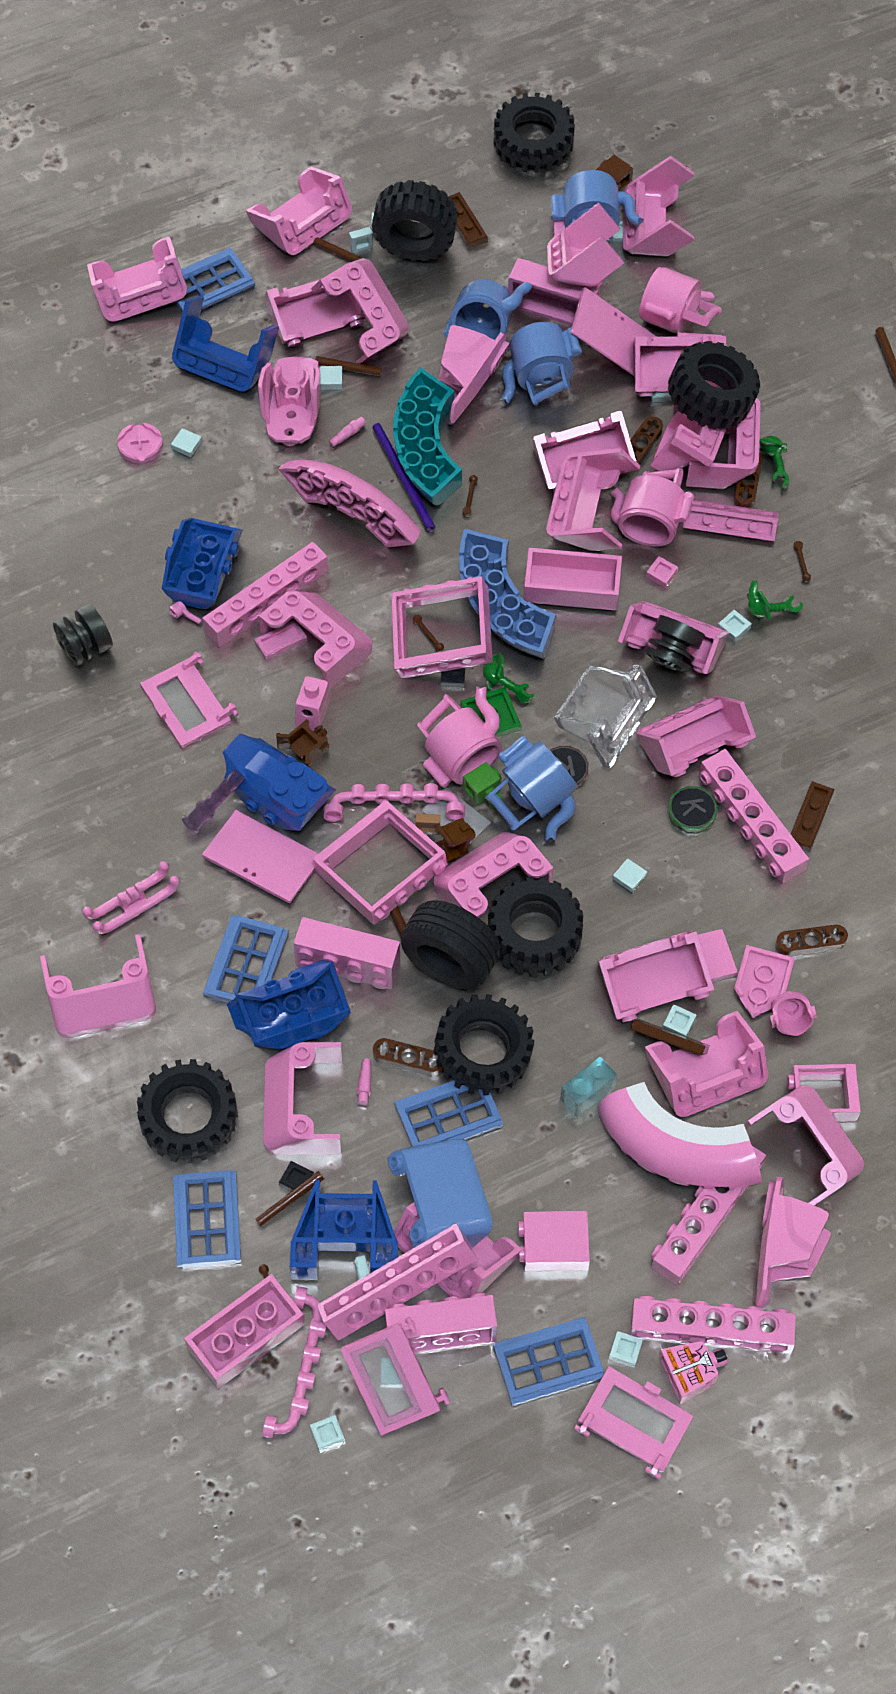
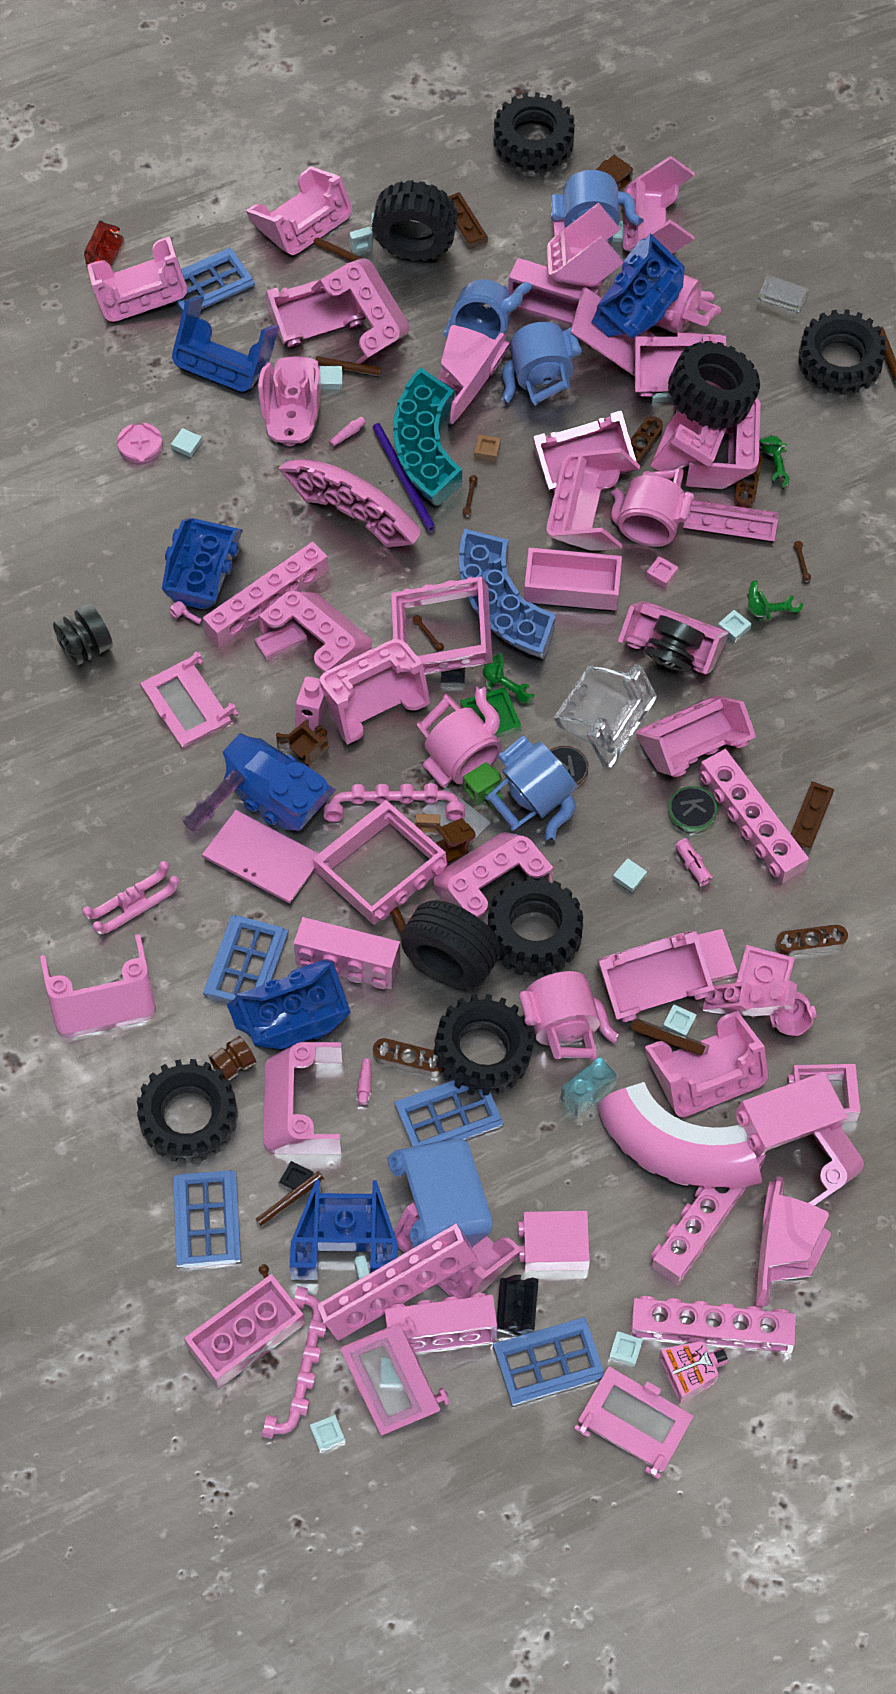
none -> clear red hinge [84,220,124,267]
none -> reddish brown wheel [208,1036,256,1080]
none -> bright pink windscreen [320,639,431,745]
none -> medium nougat tile [474,434,501,462]
none -> black hinge [496,1274,539,1337]
none -> bright pink piece [519,971,619,1060]
none -> blue slope [592,233,685,338]
none -> bright pink pin [675,838,713,887]
none -> bright pink slope [703,981,797,1016]
none -> bright pink panel [736,1071,848,1157]
none -> clear brick [757,274,809,314]
none -> black tyre [798,309,887,395]

